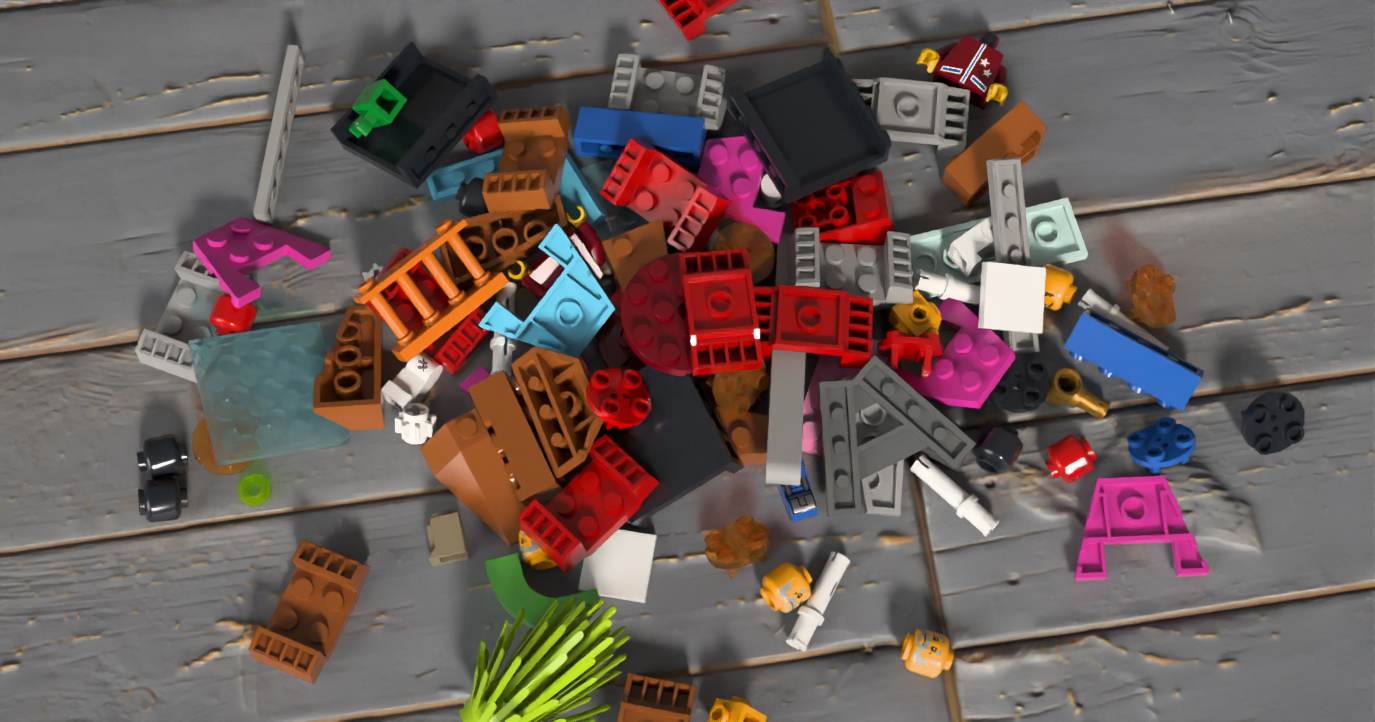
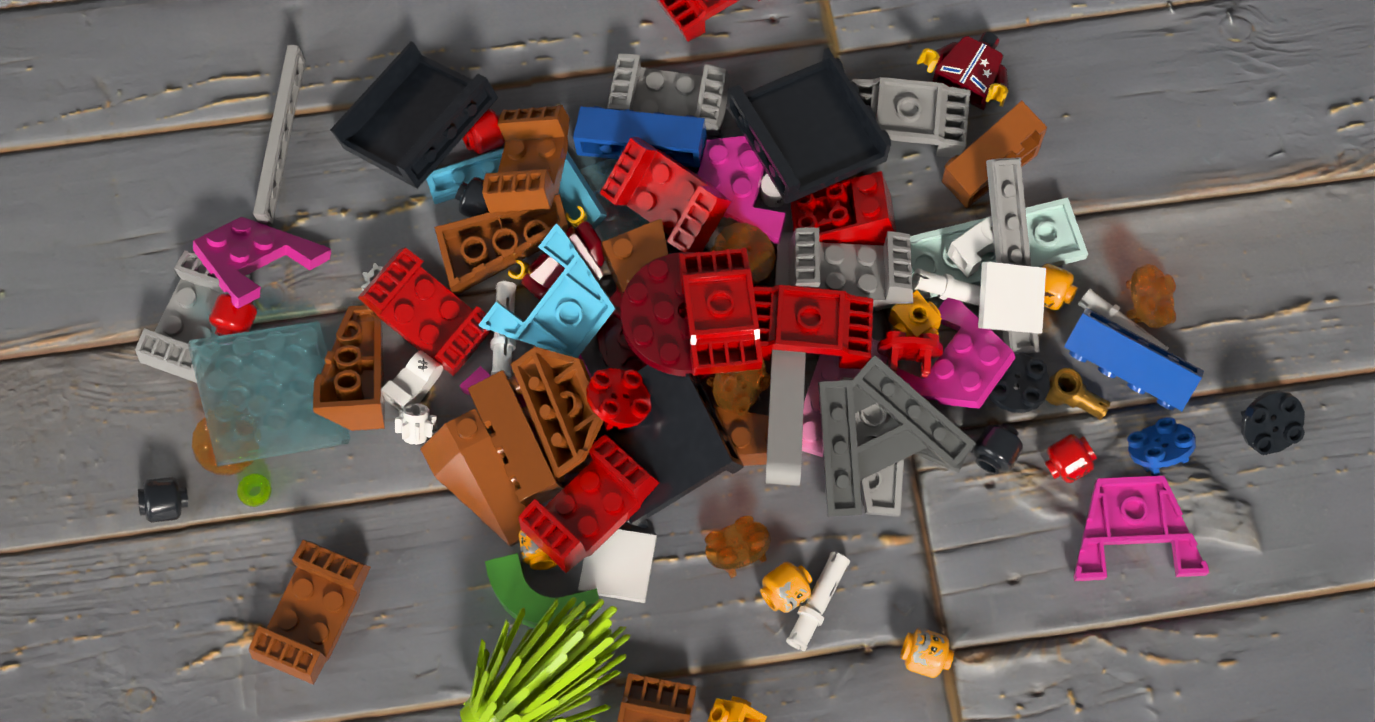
black head [137,434,189,479] -> none
green brick [349,79,408,138] -> none
orange fence [352,218,509,362] -> none
dark tan window [426,510,469,567] -> none
leg [776,458,818,523] -> none
white pin [910,454,1000,537] -> none

